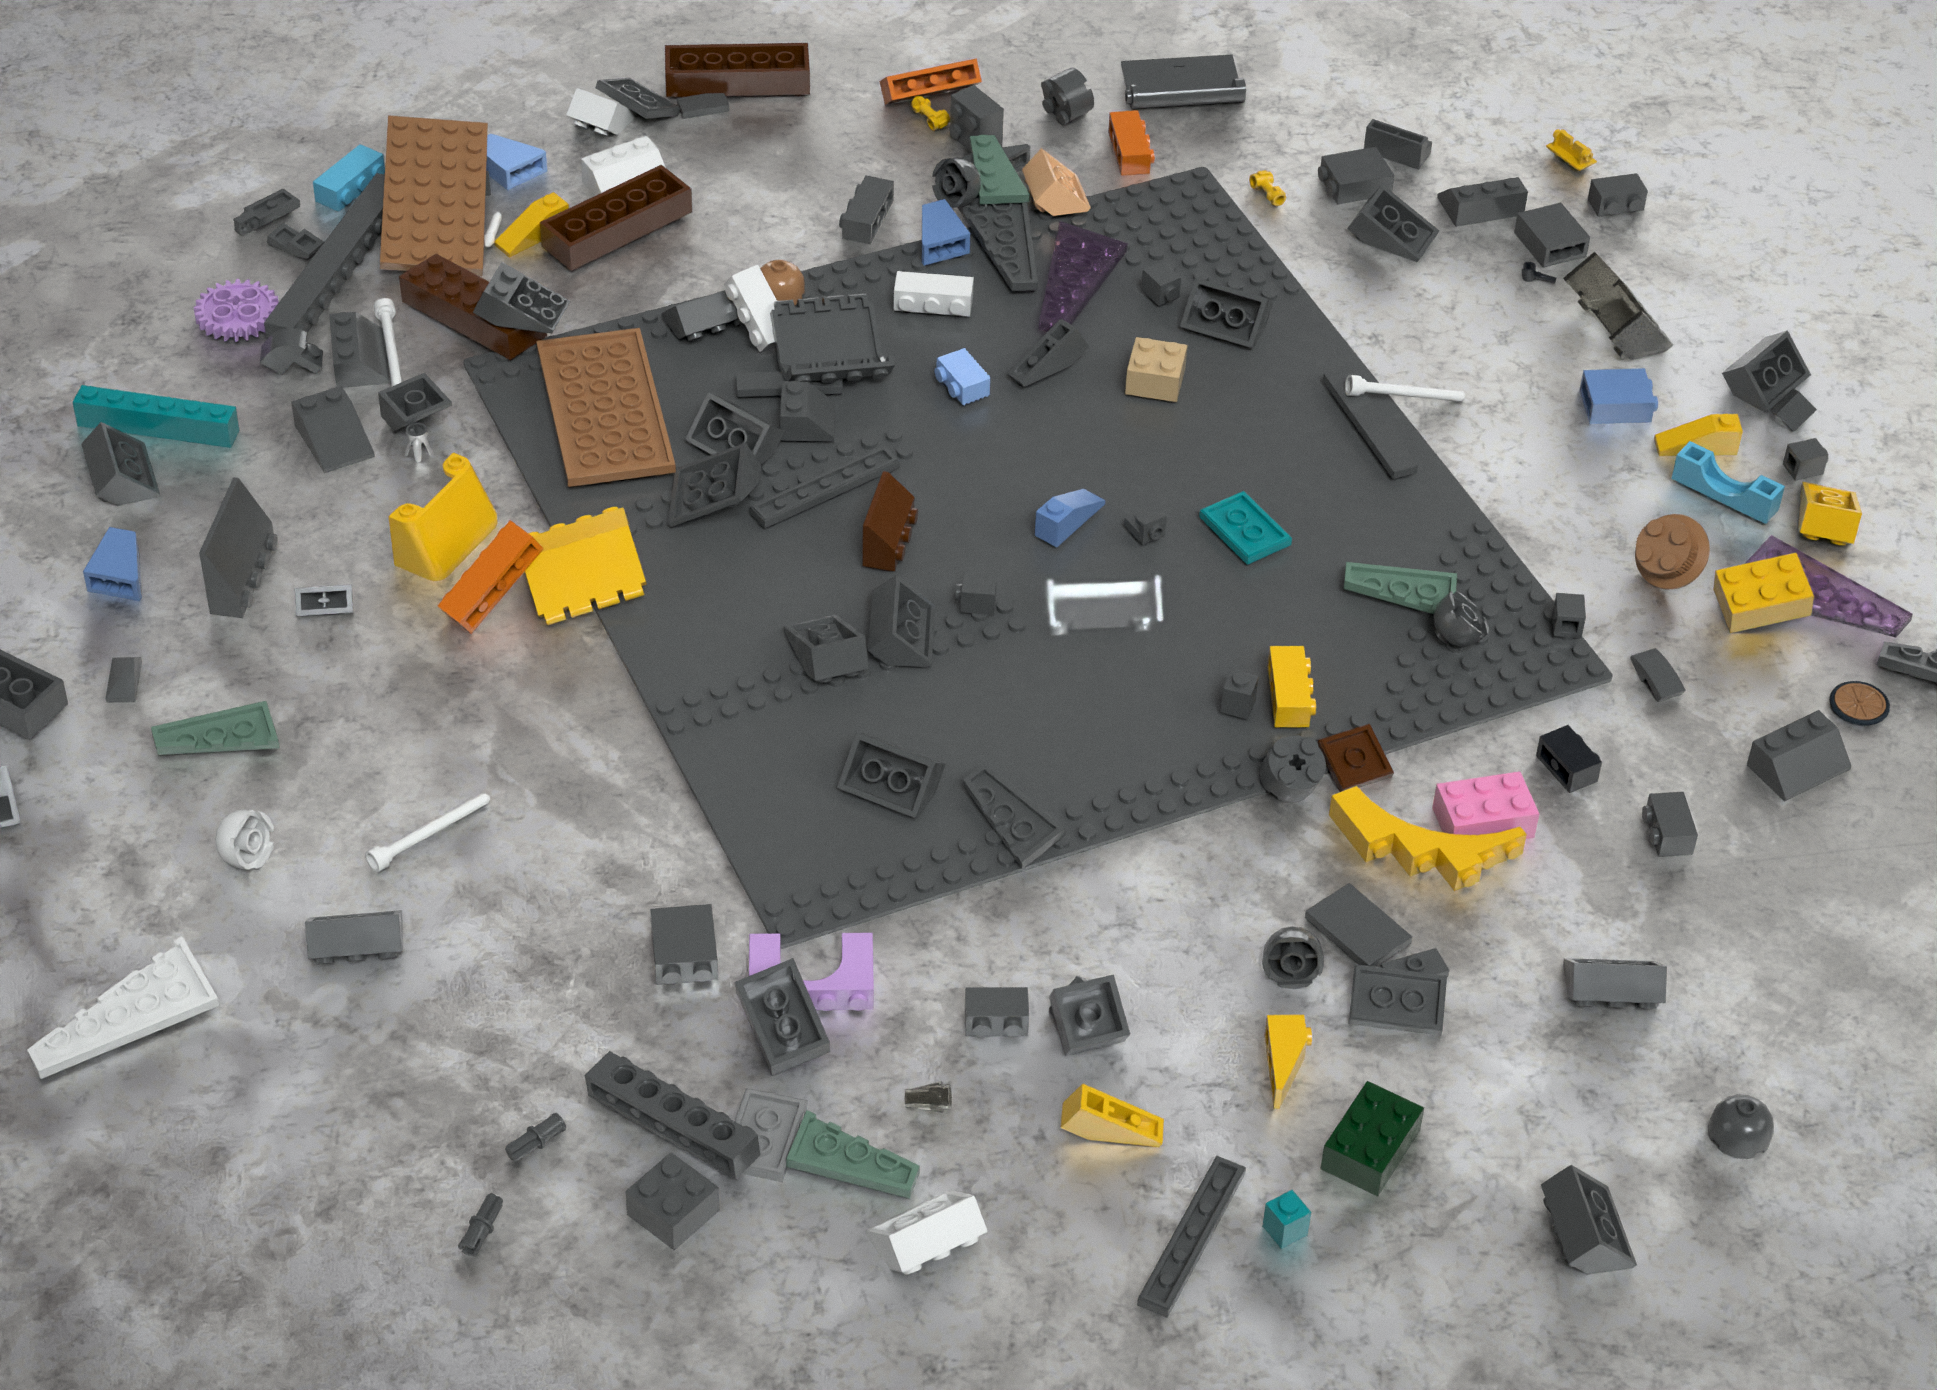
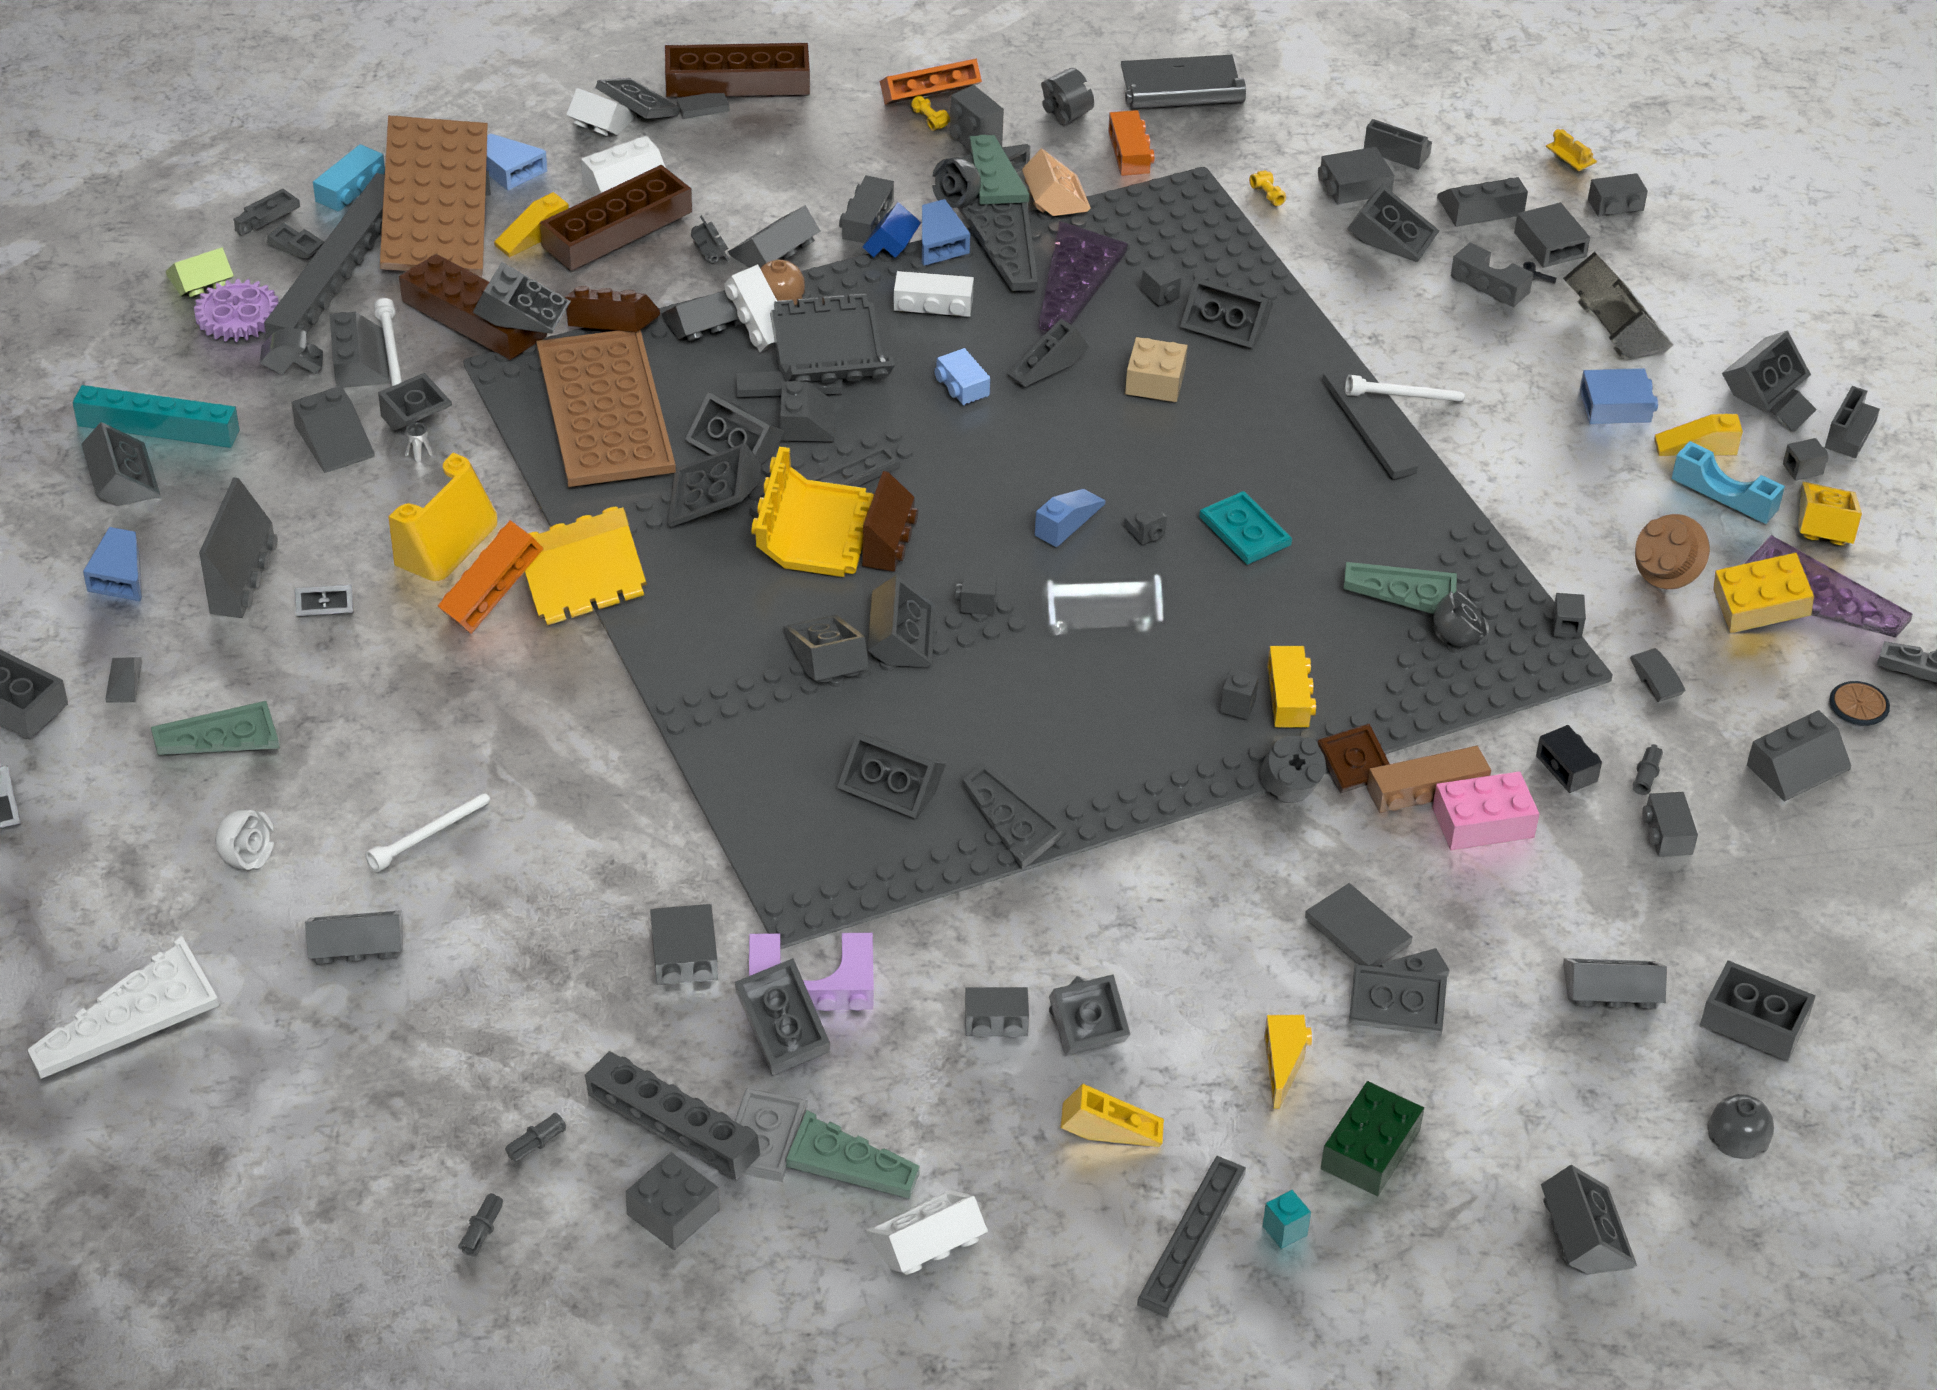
white piece [484,212,502,247] -> none
clear smoke cone [904,1081,952,1113] -> none
dark grey cylinder [1262,926,1324,989] -> none
yellow arch [1329,786,1527,891] -> none
none -> yellowish green slope [165,247,234,298]
none -> reddish brown slope [565,286,660,332]
none -> dark grey hinge [691,215,730,263]
none -> slope [728,205,821,268]
none -> yellow hinge [751,447,874,577]
none -> blue piece [862,202,922,258]
none -> medium nougat brick [1367,745,1491,813]
none -> dark grey arch [1450,242,1534,308]
none -> dark grey axle [1632,744,1663,795]
none -> dark grey brick [1700,960,1816,1061]
none -> dark grey piece [1825,386,1880,459]

